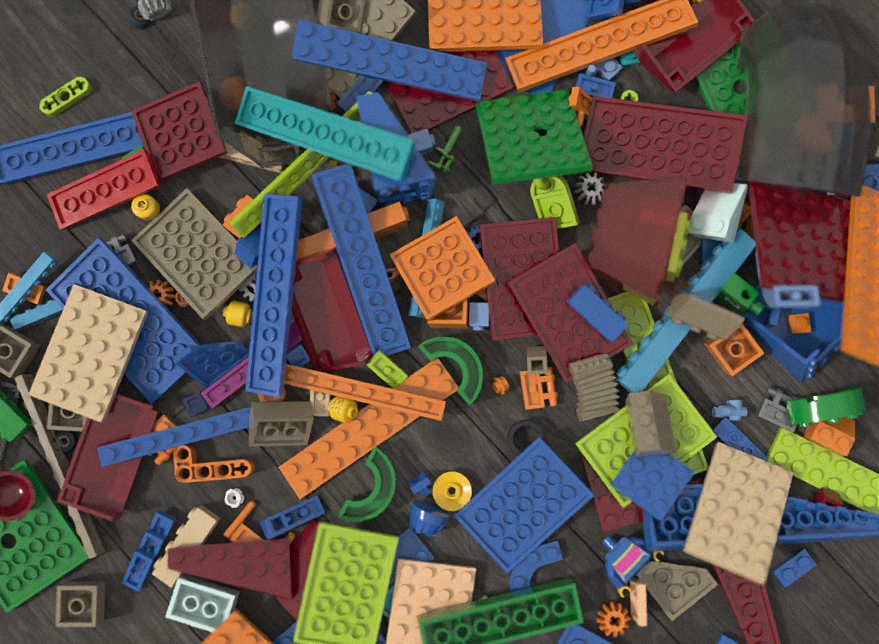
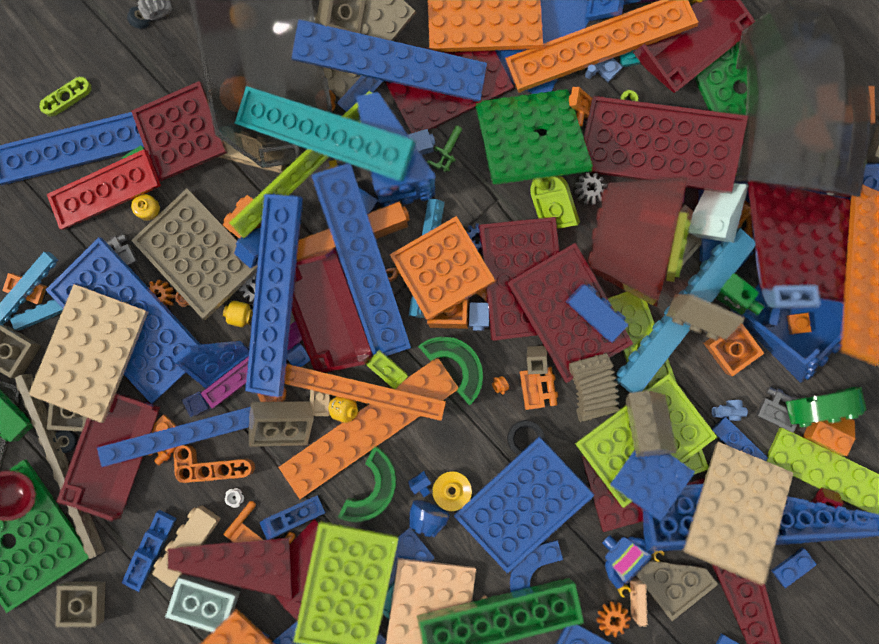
blue plate [576,73,616,98] -> none

